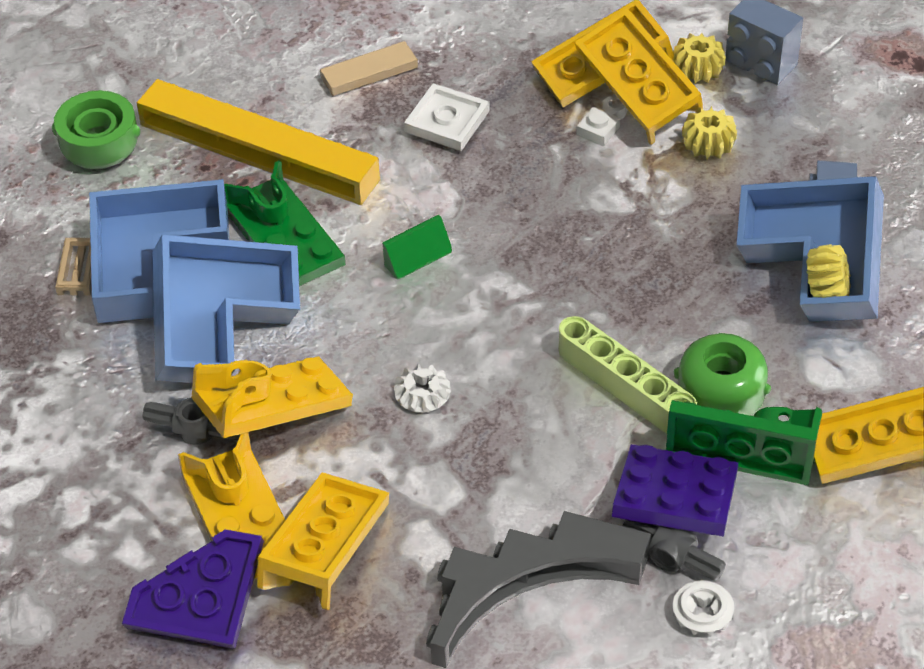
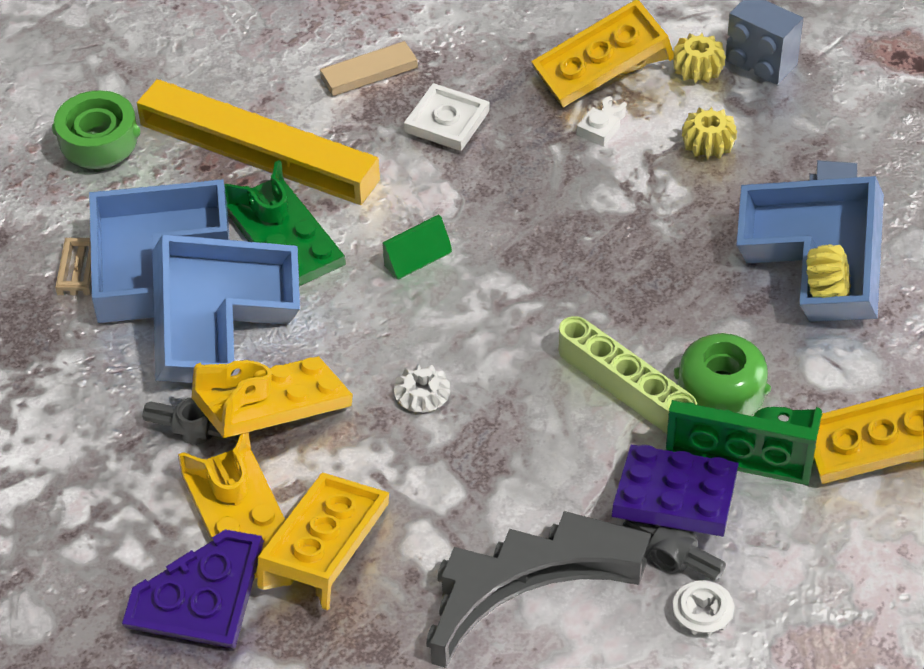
yellow plate [575,8,703,145] -> none

